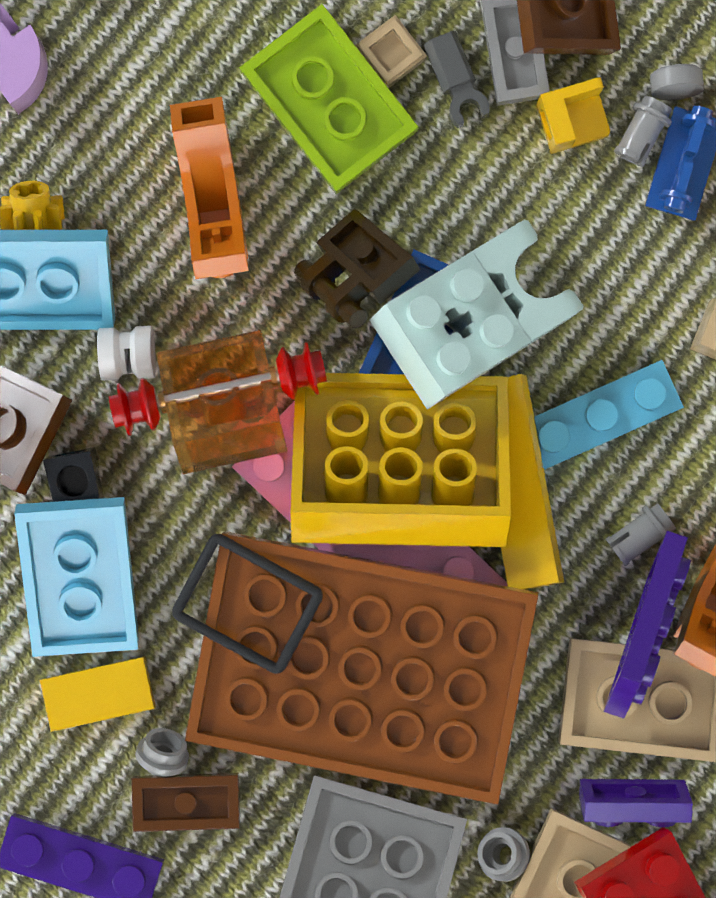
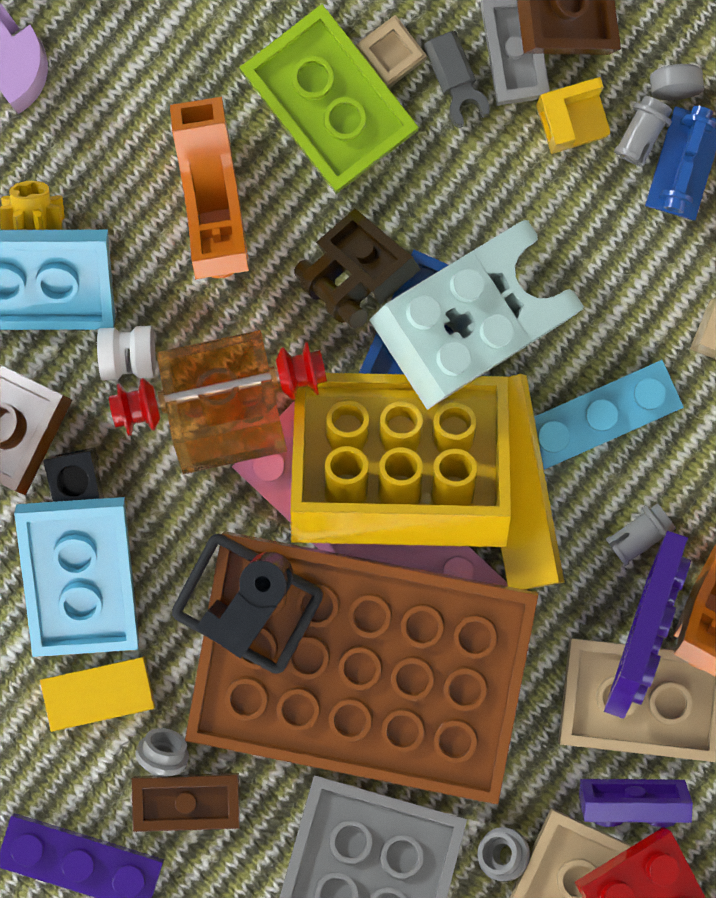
none -> black leg [196,552,294,659]

